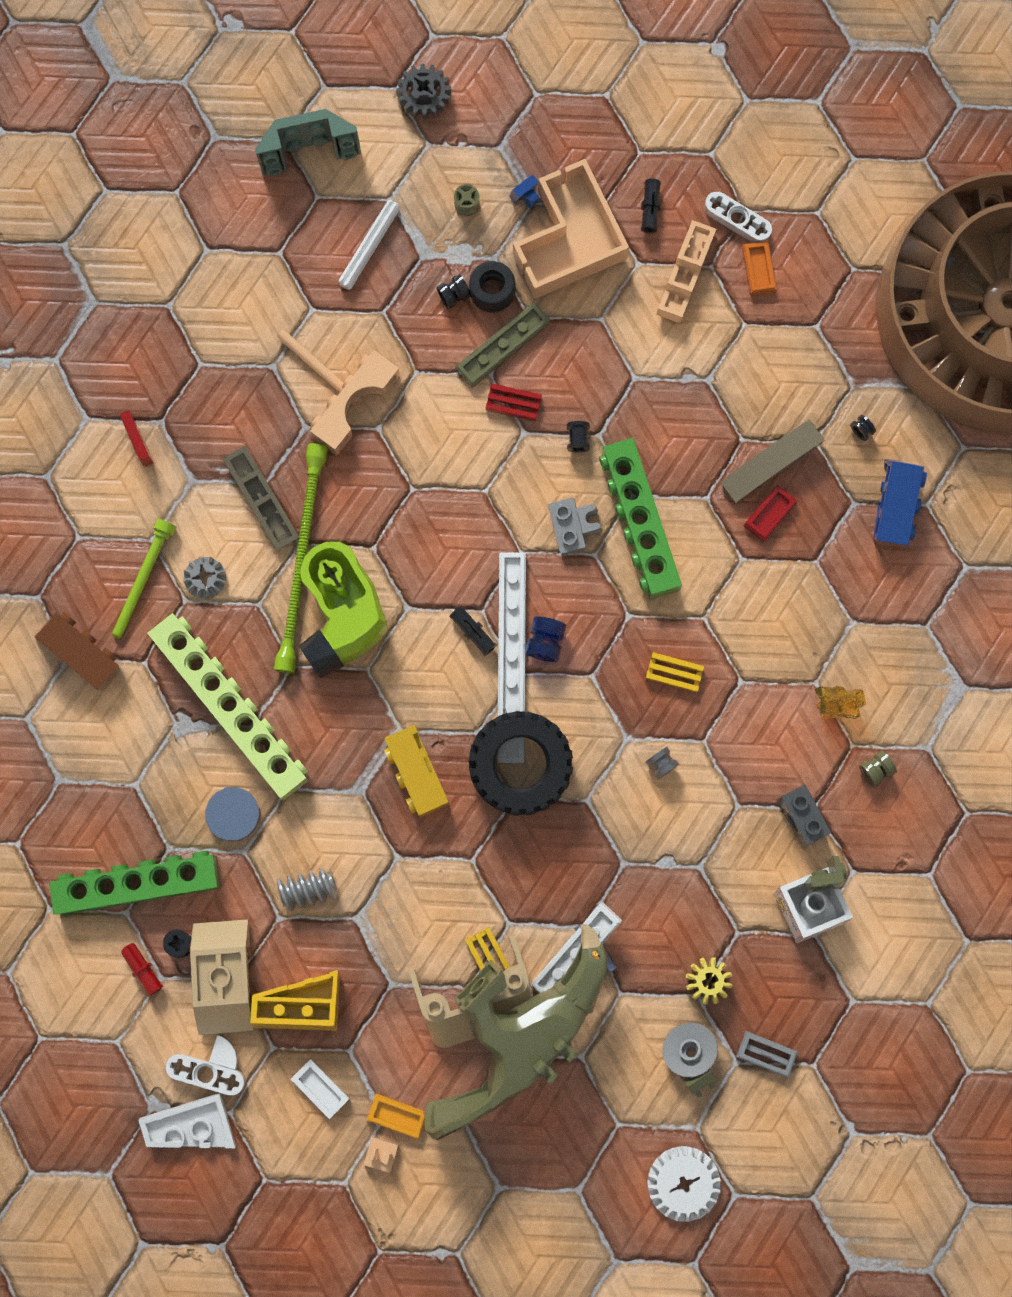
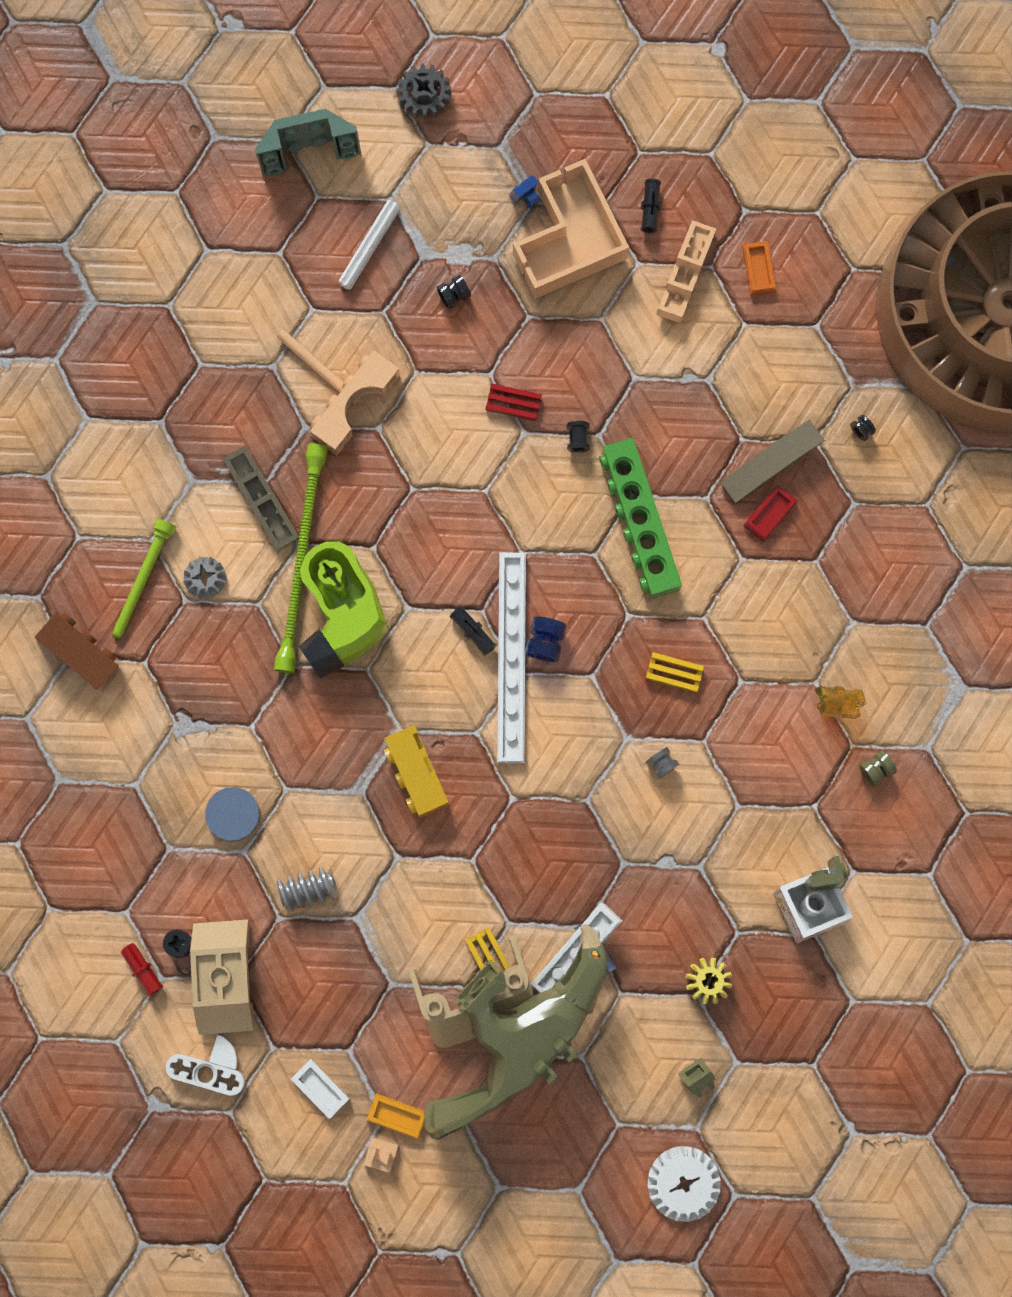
bright green brick [49,851,221,916] -> none
red tile [120,410,154,467] -> none
white wing [139,1093,236,1148] -> none
yellowish green brick [147,613,309,801] -> none
yellow wedge [250,970,340,1031] -> none
olive wheel [454,184,480,216] -> none
olive tile [455,302,550,388] -> none
black tyre [468,711,573,816] -> none
black tyre [469,261,516,313] -> none
light grey plate [548,497,603,556] -> none
light grey dish [663,1023,718,1078] -> none
white beam [704,192,772,243] -> none
light grey tile [736,1031,798,1078] -> none
dark grey brick [777,784,831,848] -> none
blue wedge [873,459,927,545] -> none

